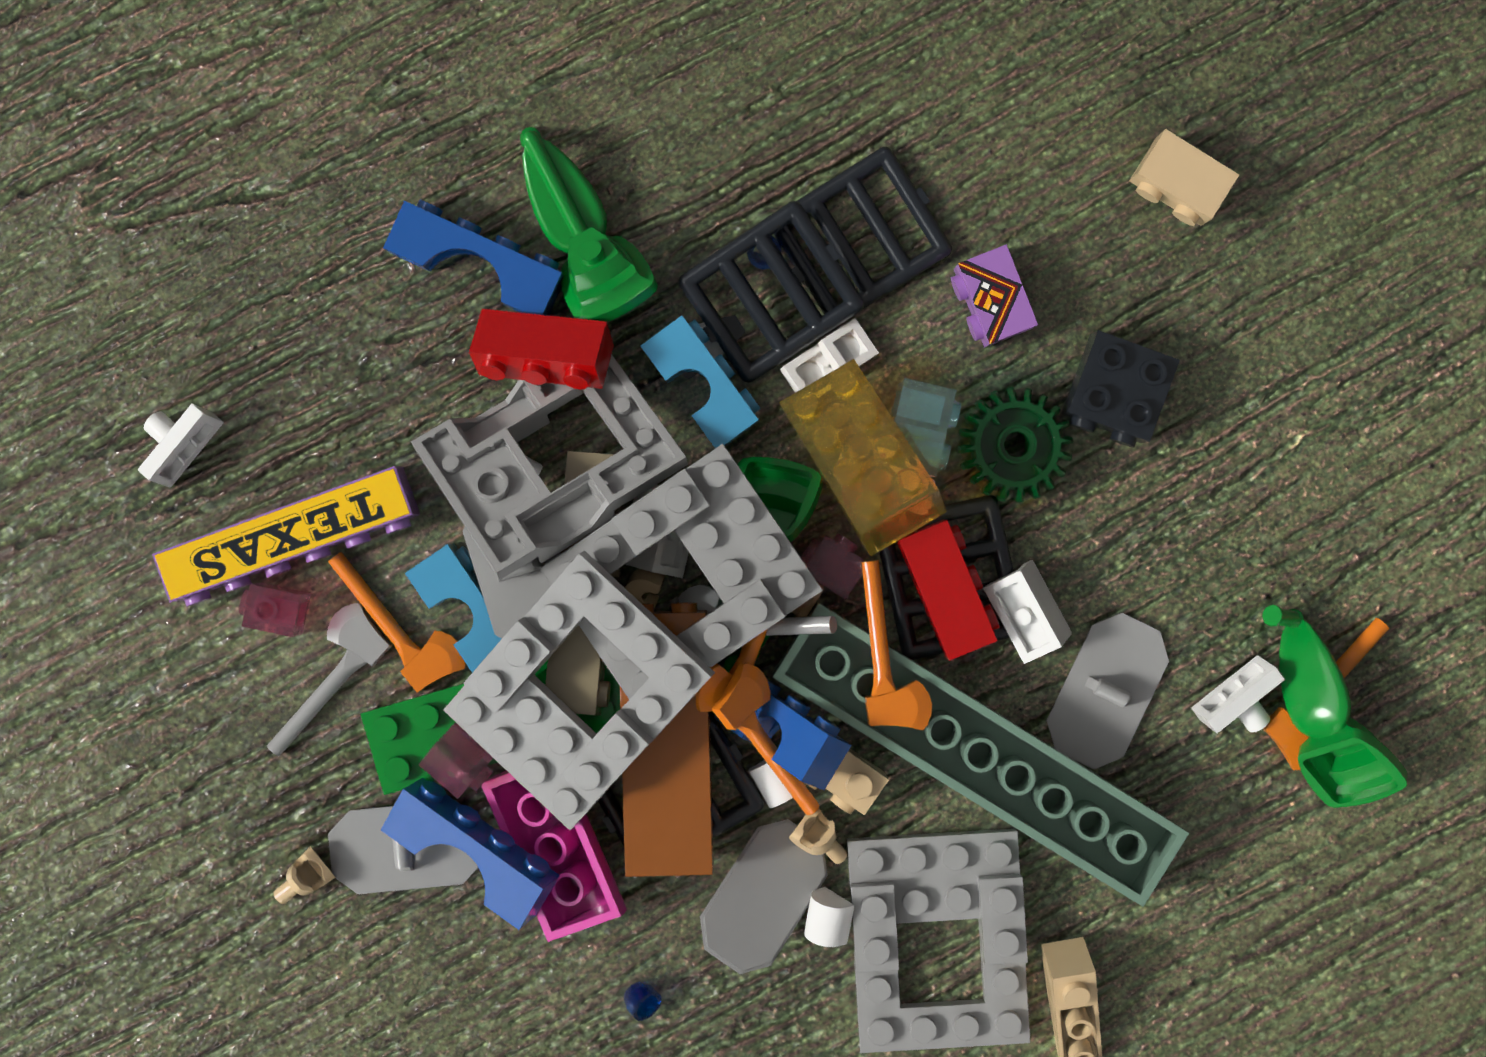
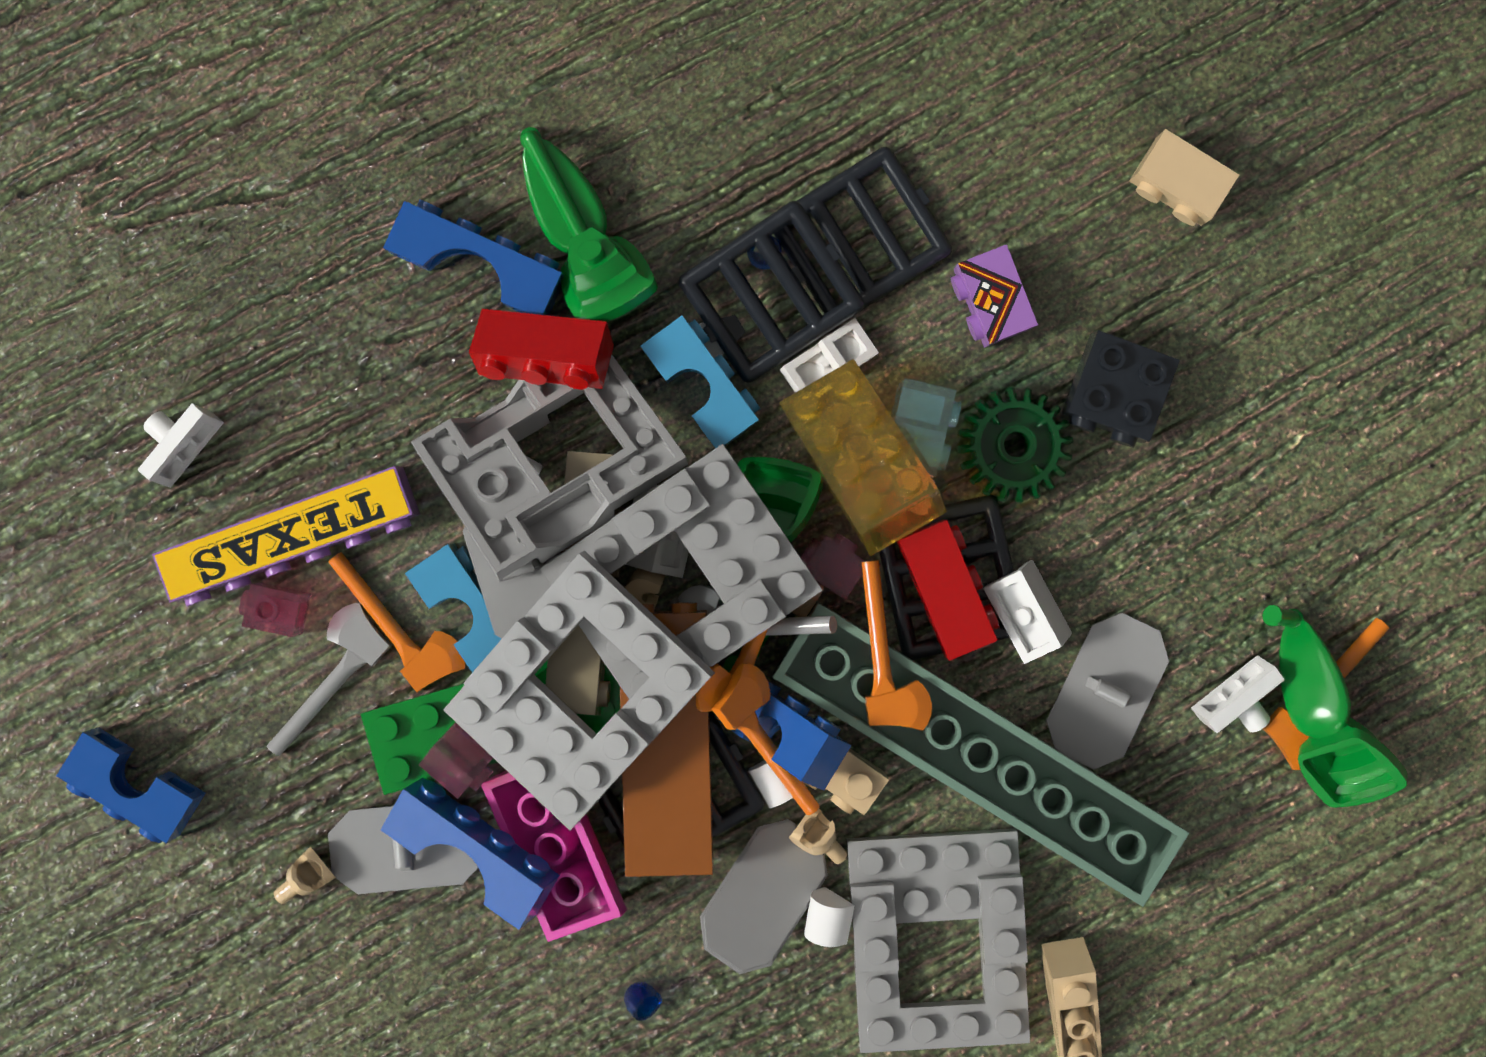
none -> blue arch [56,727,206,843]

